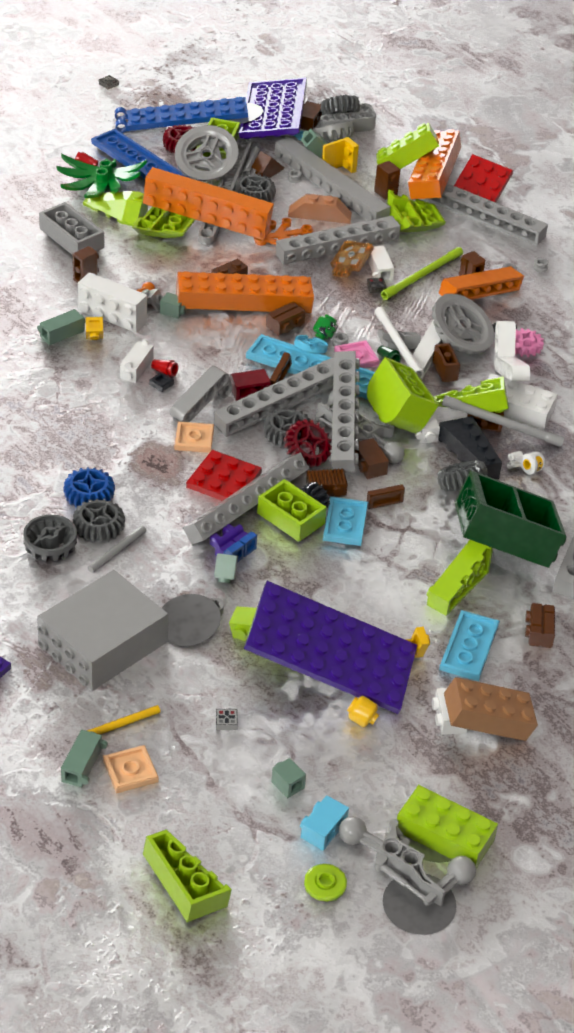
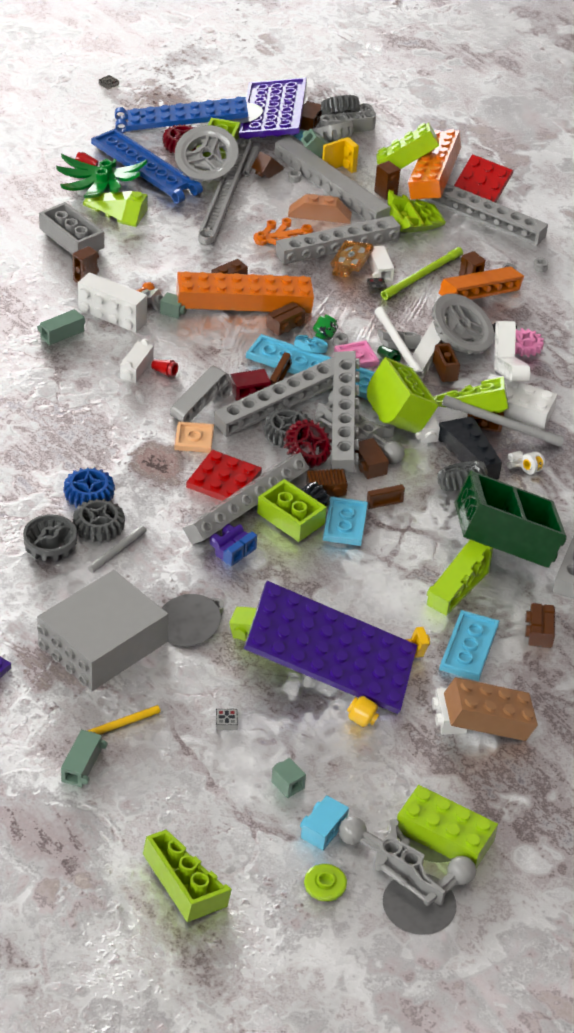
yellow bracket [85,317,104,340] -> none
light nougat tile [103,745,159,794] -> none
lime wedge [132,206,196,238] -> none
orange brick [143,167,274,240] -> none
black tile [149,372,174,392] -> none
brick [214,553,238,583] -> none
dark grey gear [234,174,276,203] -> none

